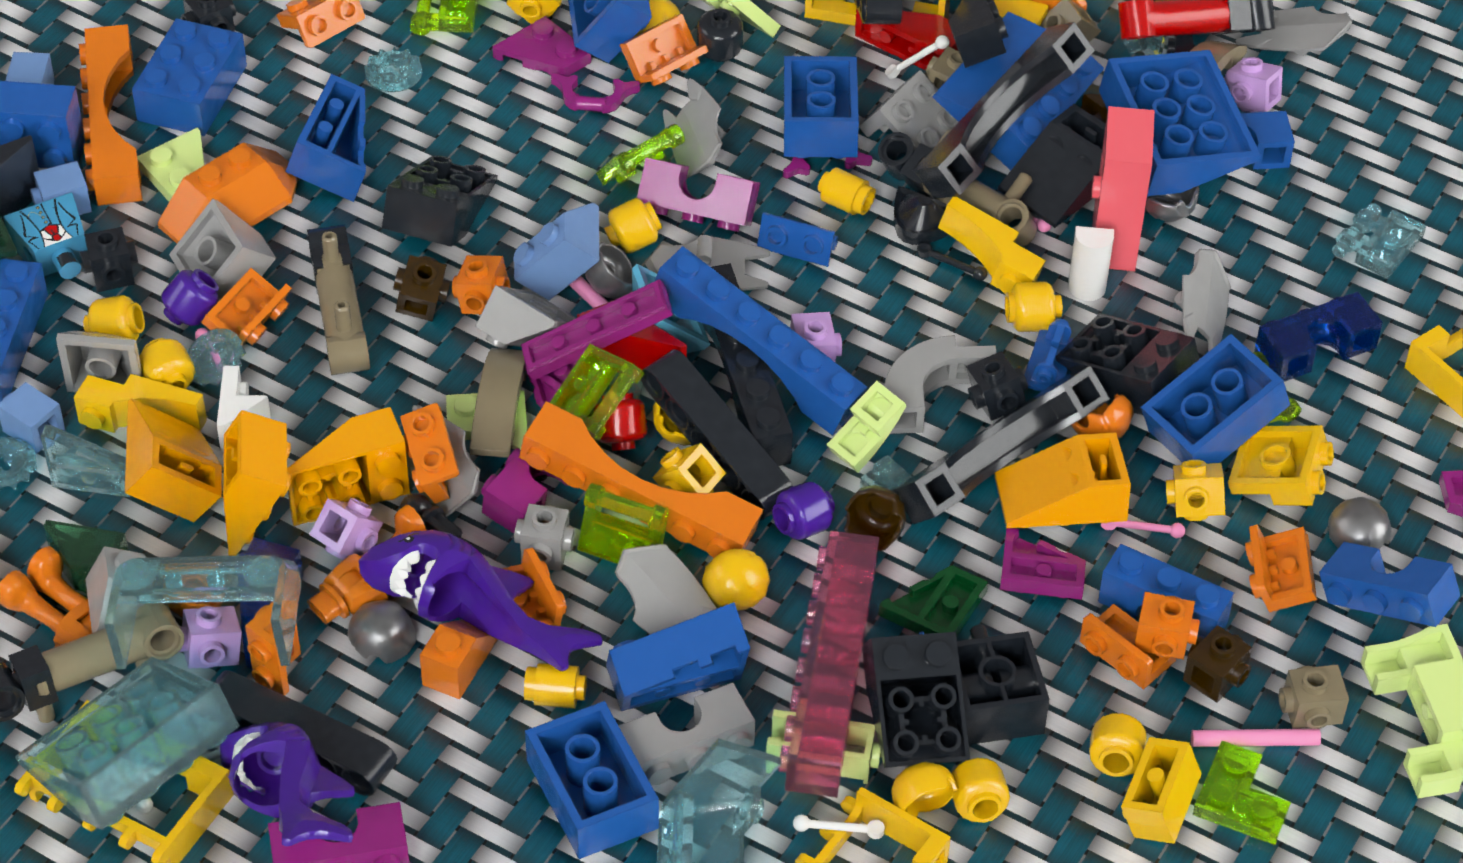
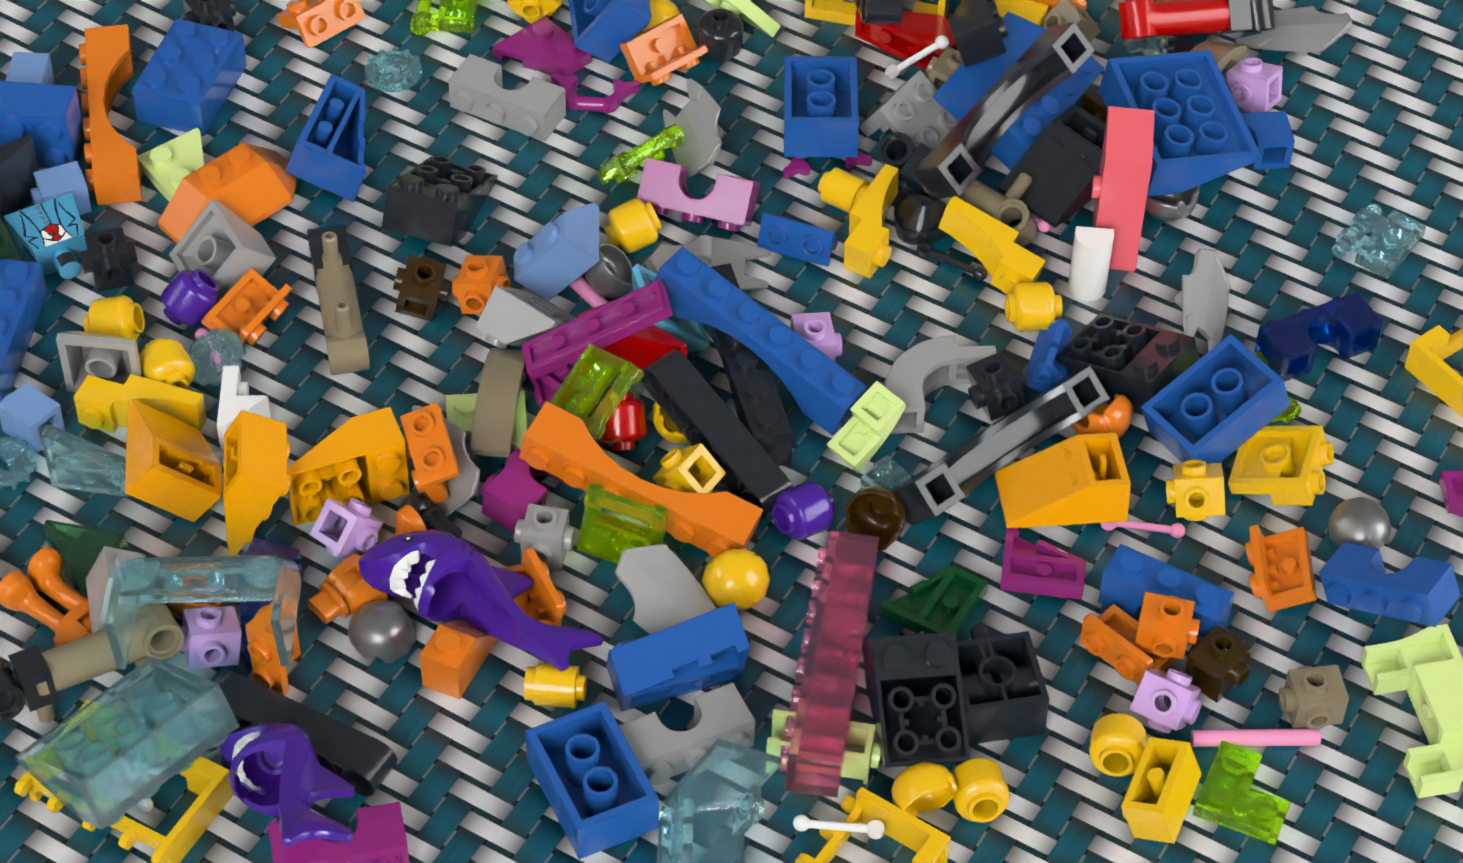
none -> light grey arch [448,54,566,141]
none -> yellow slope [844,163,899,279]
none -> lavender brick [1129,668,1202,733]

